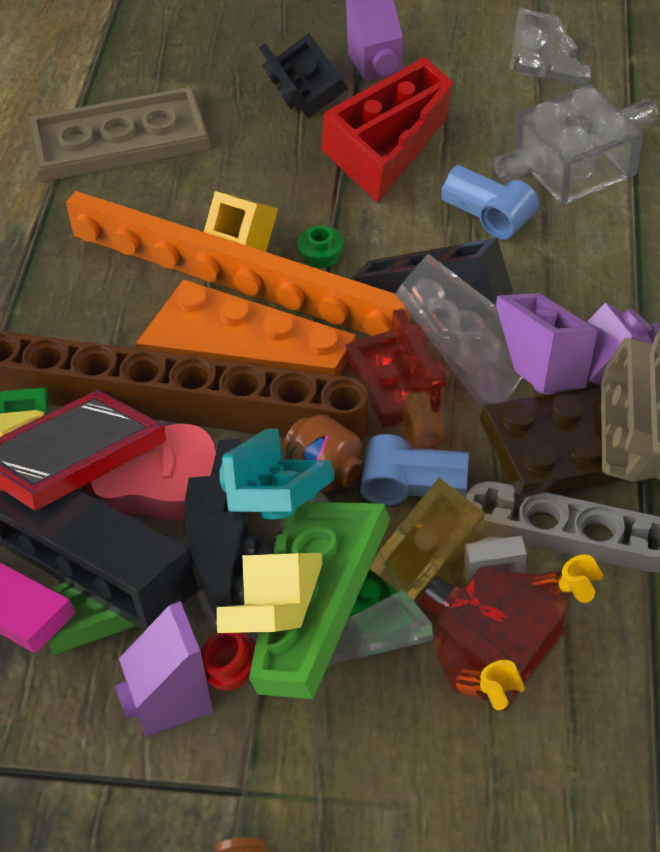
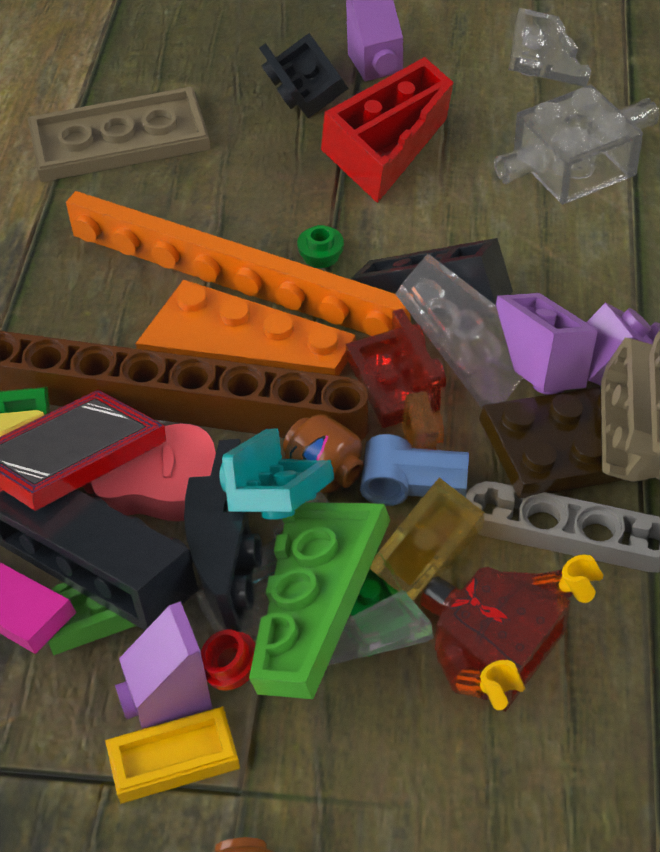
yellow brick [204,191,278,252] -> none
light yellow slope [217,553,322,633] -> none
medium blue piece [441,165,539,240] -> none
light grey plate [463,535,527,593] -> none
none -> yellow tile [105,706,240,804]

